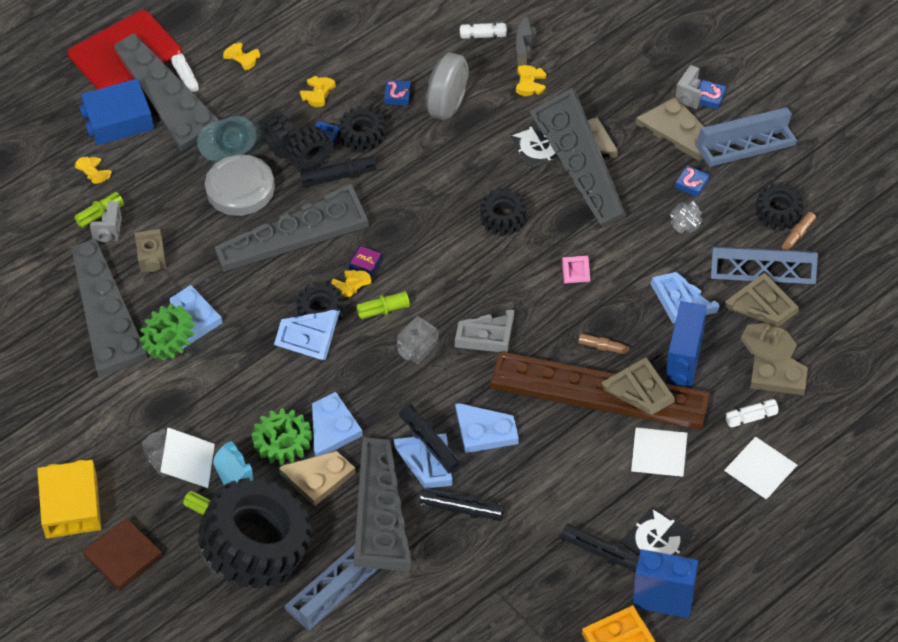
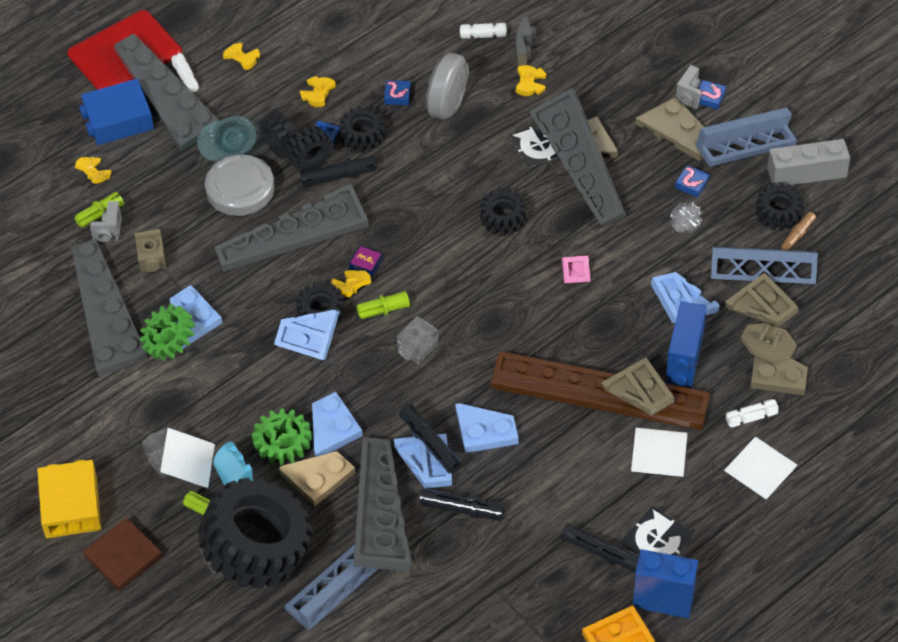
light grey wing [455,310,514,353] -> none
medium nougat piece [578,333,630,354] -> none
none -> light grey brick [767,139,850,186]

